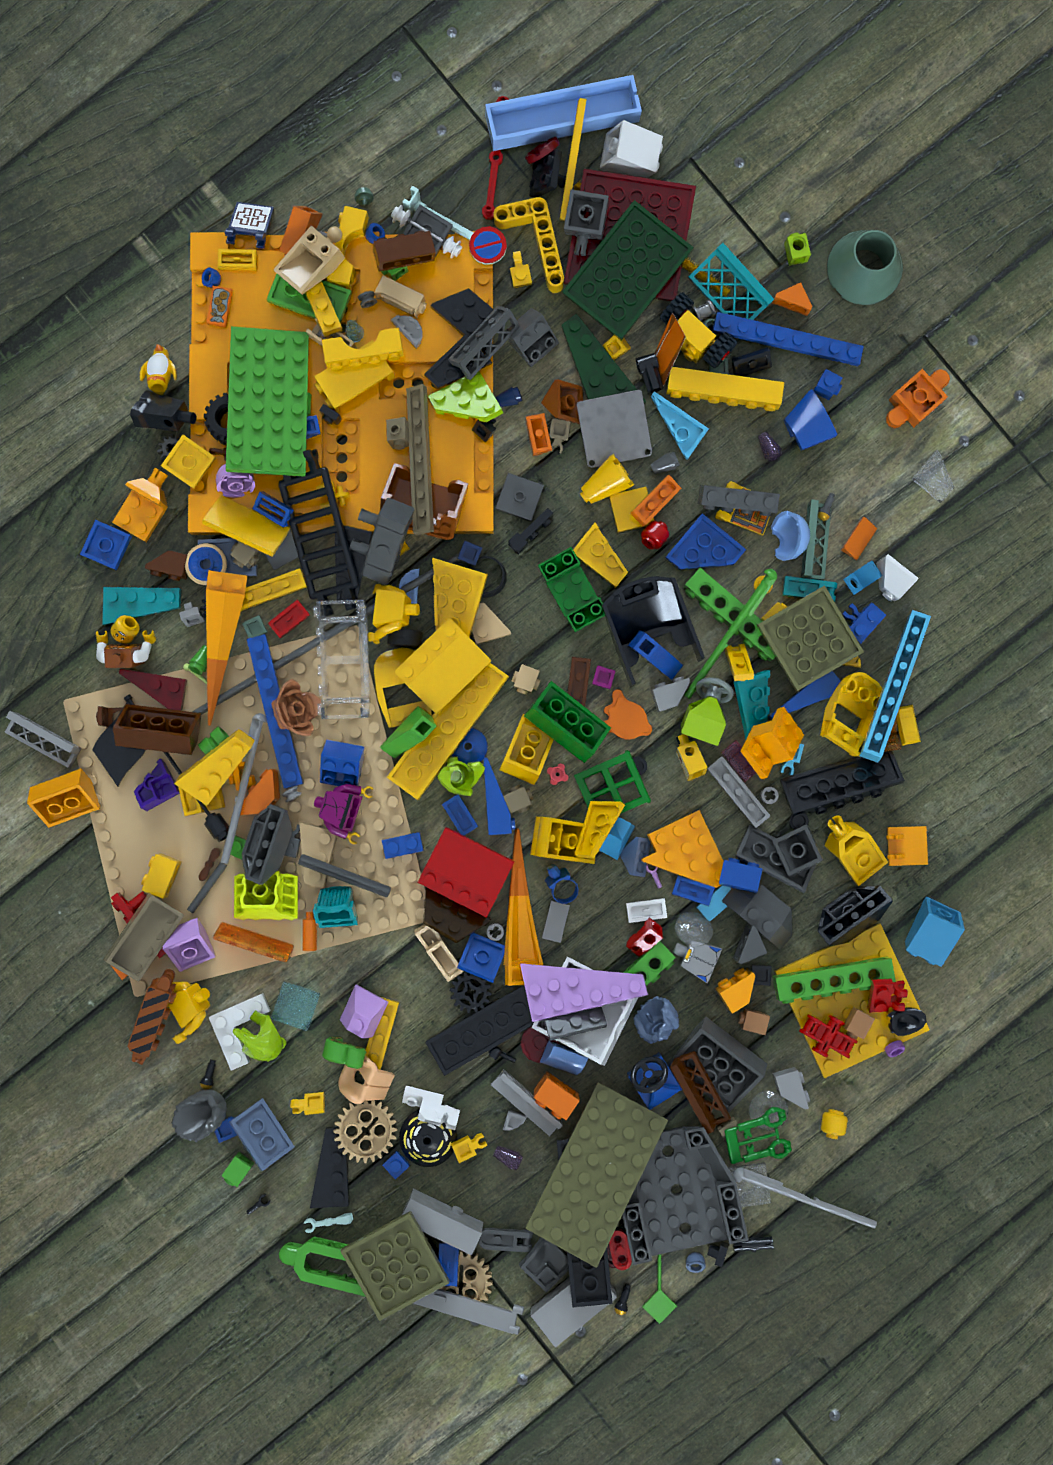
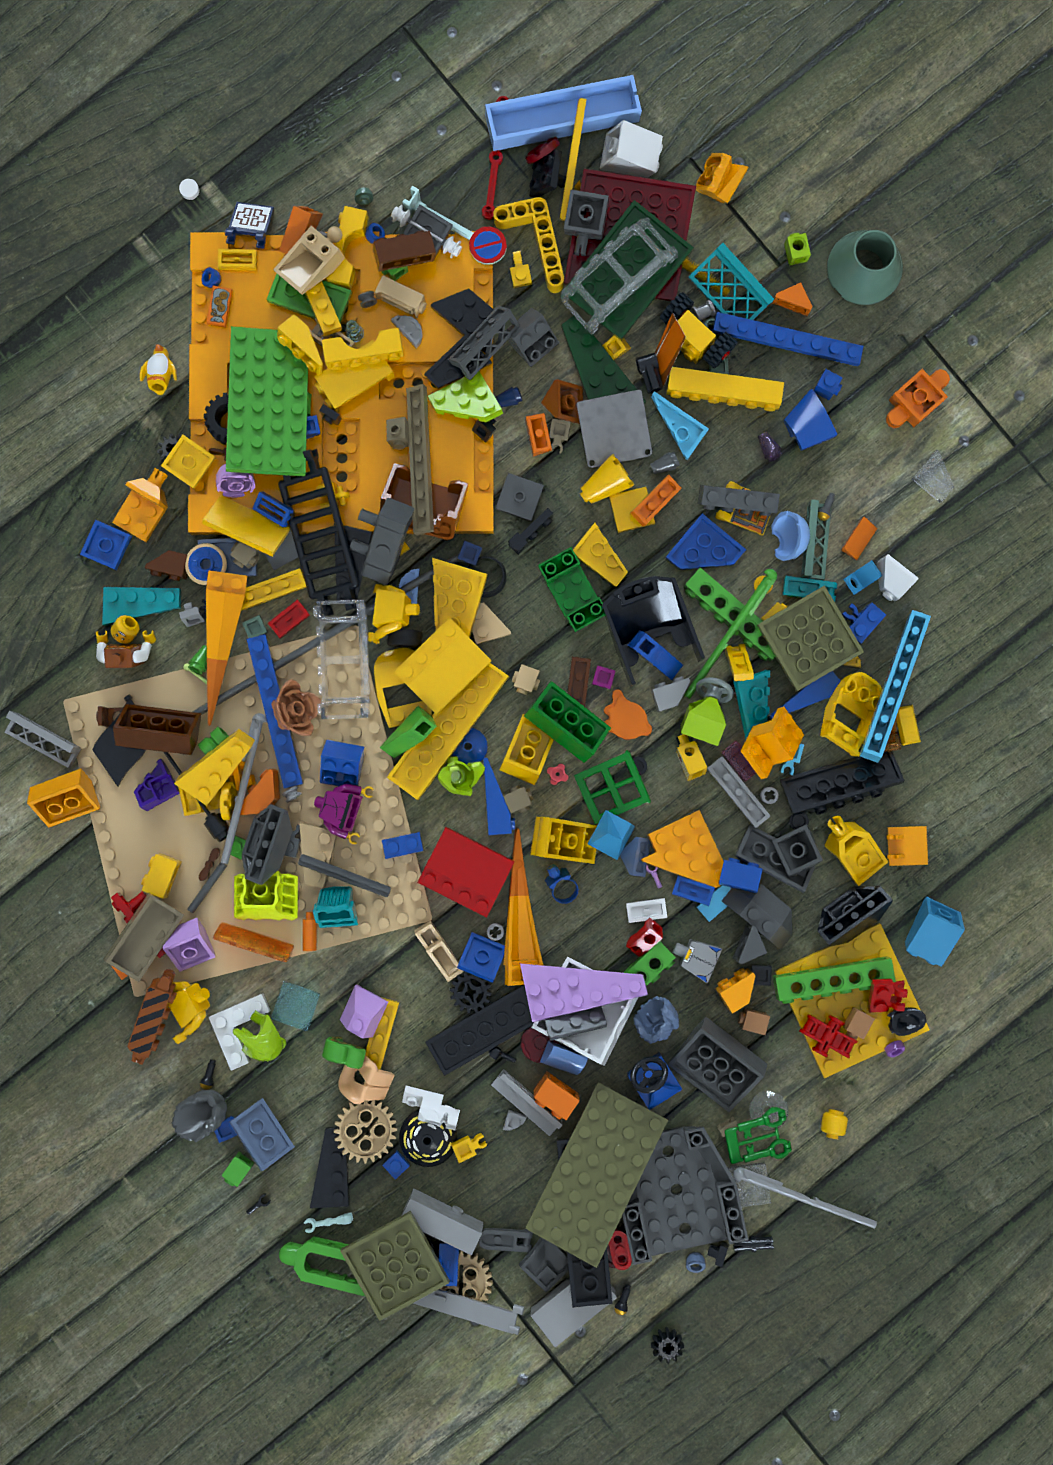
dark red wing [119,669,187,711] -> none
black piece [130,390,197,432] -> none
yellow plate [290,1092,325,1115] -> none
dark brown wing [423,887,491,943] -> none
blue plate [442,794,479,835] -> none
clear purple cone [493,1145,523,1171] -> none
light grey tile [542,900,570,943] -> none
yellow wing [574,801,625,858] -> none
red head [641,521,669,549] -> none
bright green piece [642,1254,677,1324] -> none
reddish brown fence [670,1051,731,1134] -> none
clear dish [675,912,713,946] -> none
black plate [732,347,772,376] -> none
light grey slope [772,1067,810,1109] -> none
none -> white tile [179,179,200,200]
none -> yellow tile [220,782,237,820]
none -> yellow slope [277,314,323,376]
none -> clear windscreen [560,217,678,335]
none -> black gear [651,1326,684,1364]
none -> light orange piece [696,153,748,204]

